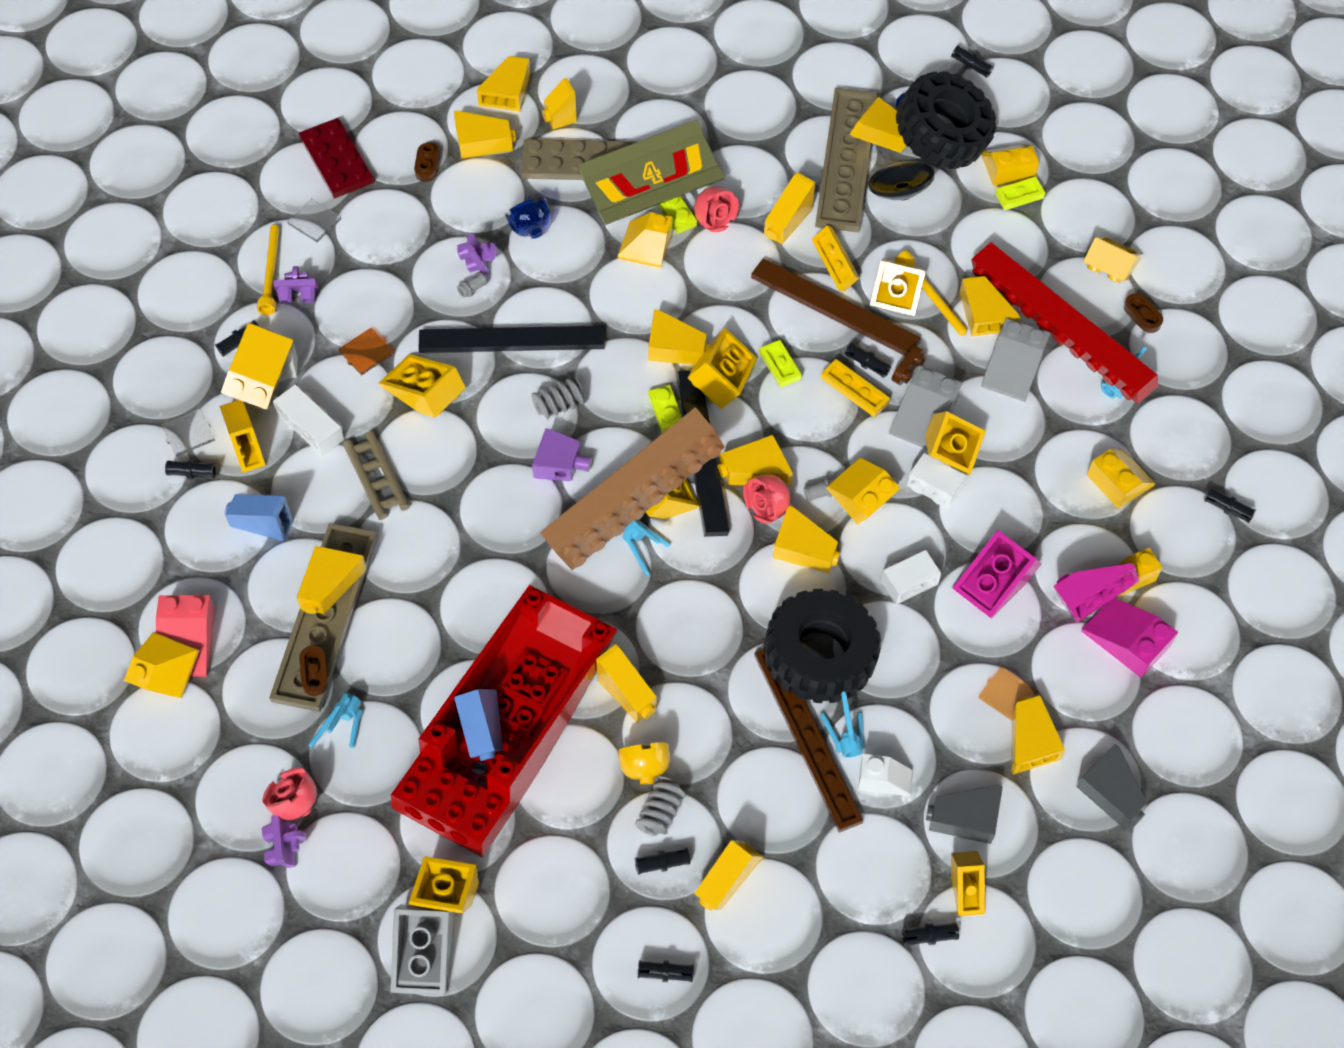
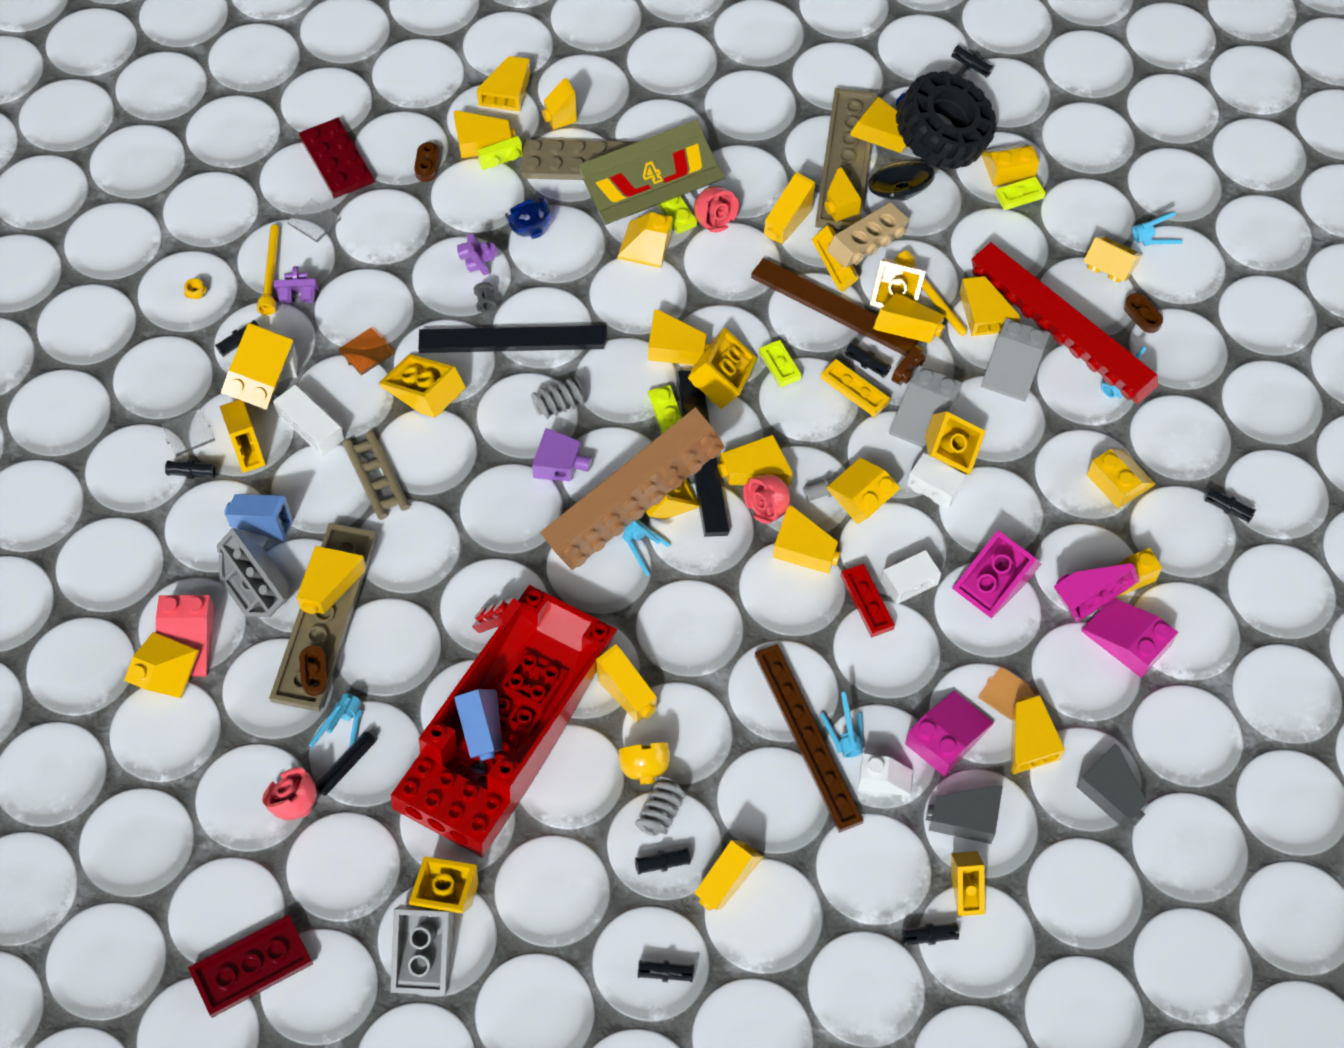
medium lavender hips [262,815,306,868] -> none
light grey pin [457,272,487,298] -> none
black tyre [763,589,881,703] -> none
none -> yellow plate [184,278,207,300]
none -> dark red plate [188,915,313,1018]
none -> light grey wedge [217,528,289,617]
none -> black axle [315,731,376,796]
none -> red plate [472,598,521,633]
none -> dark grey bush [473,282,497,313]
none -> neon yellow plate [478,136,523,170]
none -> yellow slope [824,167,861,222]
none -> tan brick [827,202,909,269]
none -> red plate [841,563,895,638]
none -> yellow slope [873,293,945,343]
none -> dark pink slope [905,691,994,777]
none -> medium azure plant [1132,212,1183,246]

